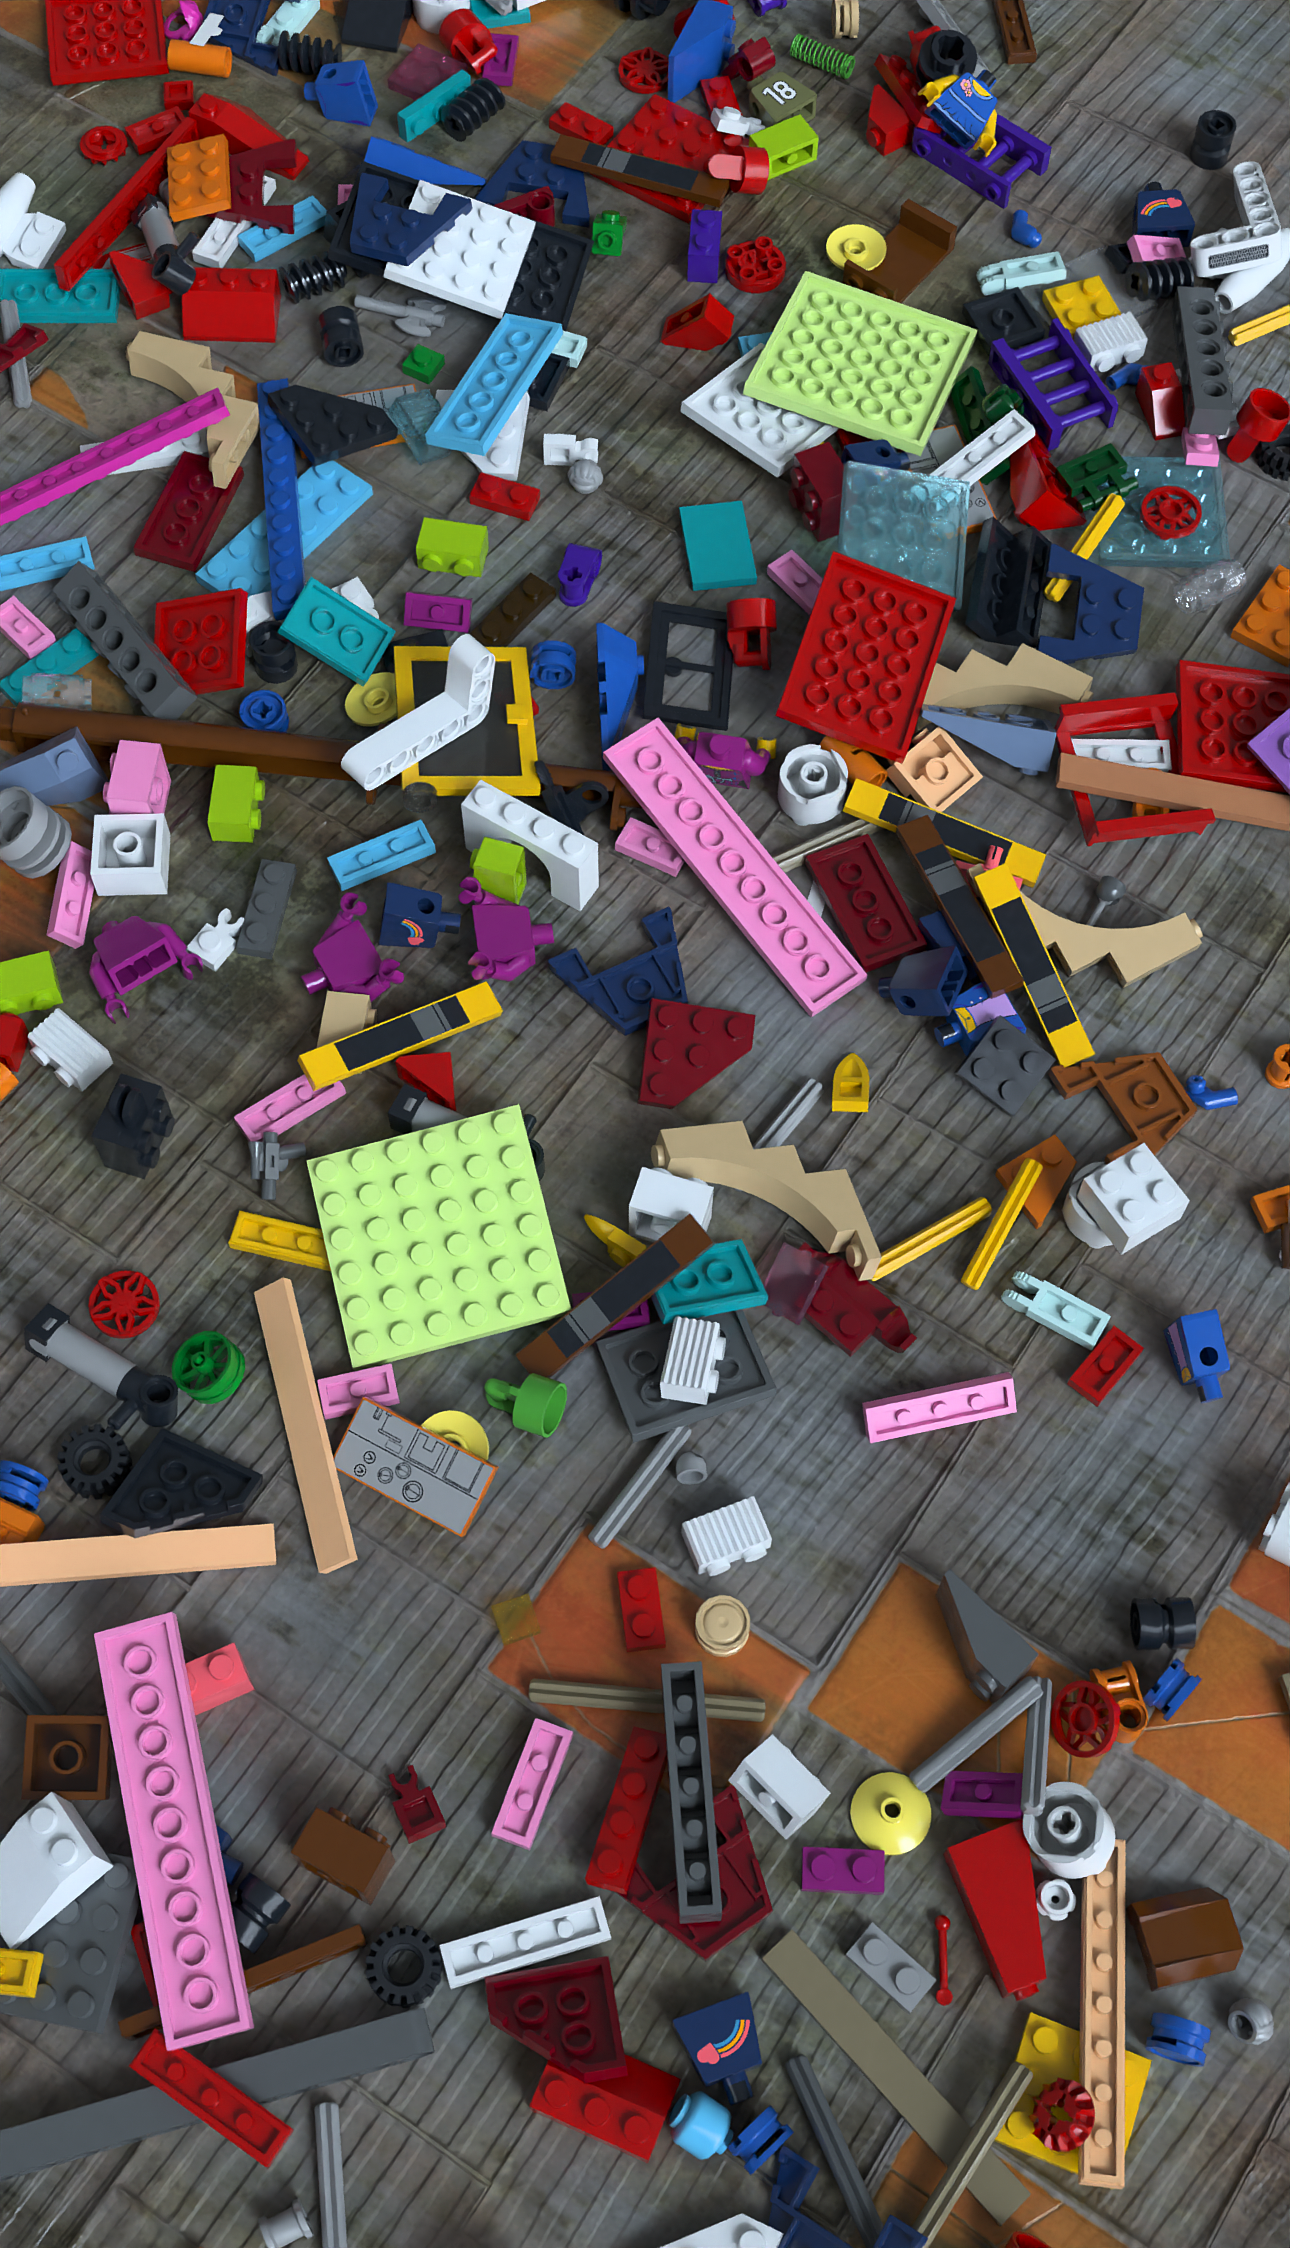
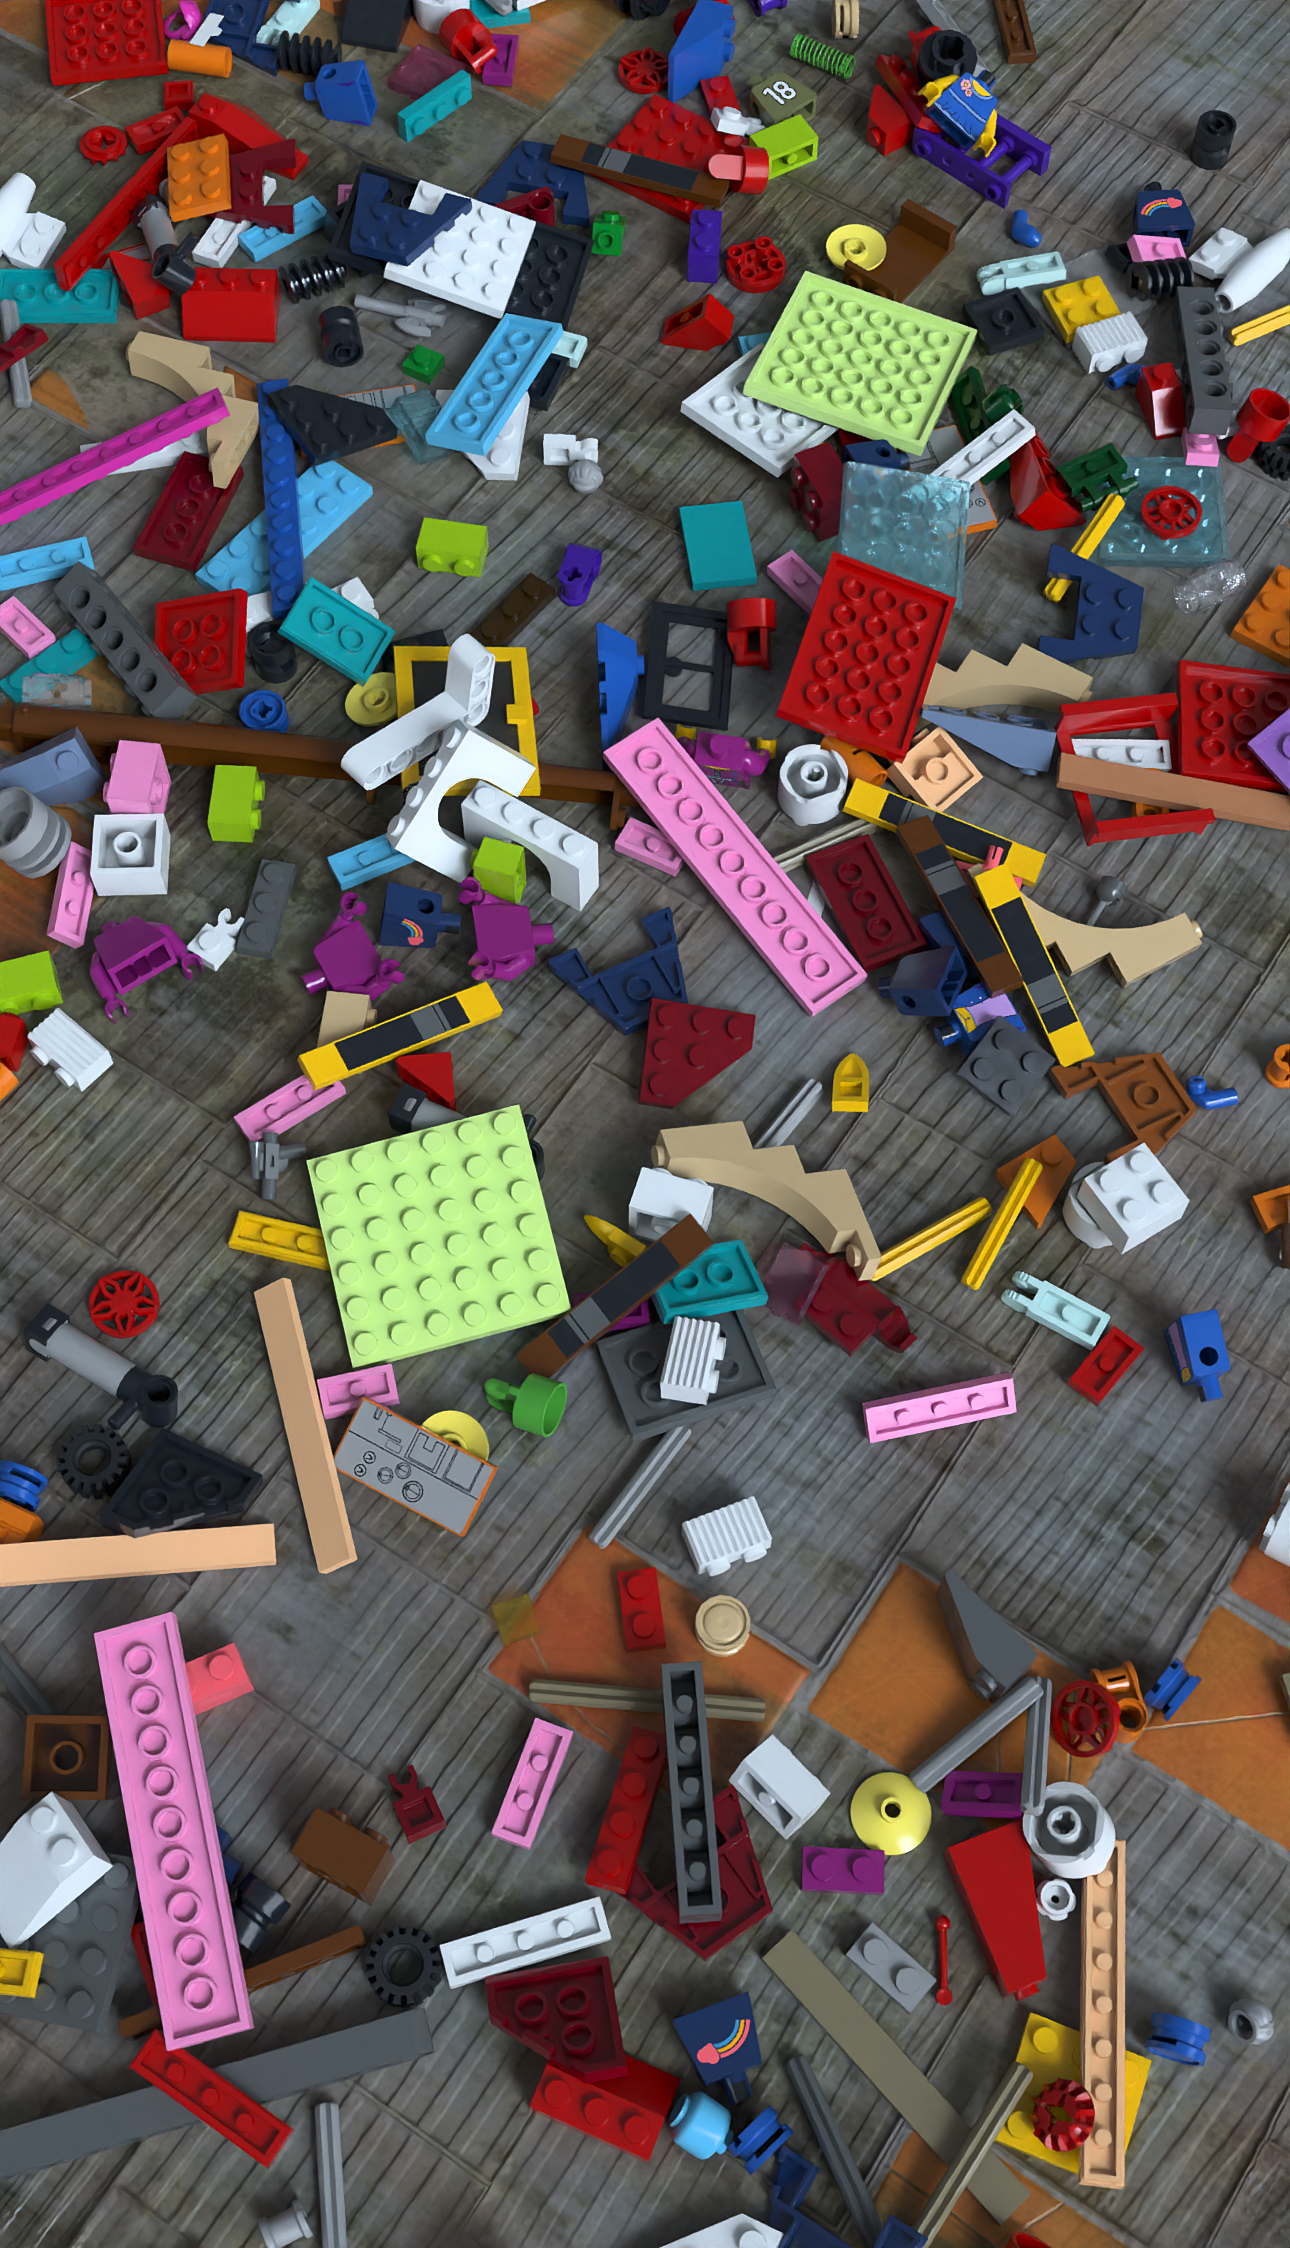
black brick [91,1073,175,1180] -> none
green wheel [172,1331,245,1404] -> none
blue wedge [364,136,487,185] -> none
magenta plate [404,591,473,633] -> none
black piece [441,77,506,142] -> none
red plate [469,472,540,521] -> none
blue wheel [530,640,576,689] -> none
black piece [534,760,609,836] -> none
red plate [549,102,614,145] -> none
light grey hinge [676,1452,707,1484] -> none
dark red plate [721,36,776,82] -> none
black slope [965,516,1052,648] -> none
dark purple fence [988,318,1118,451] -> none
reddish brown slope [1126,1887,1244,1992] -> none
black wheel [1130,1597,1196,1650] -> none
white beam [1190,161,1282,277] -> none
none -> white arch [386,719,536,883]

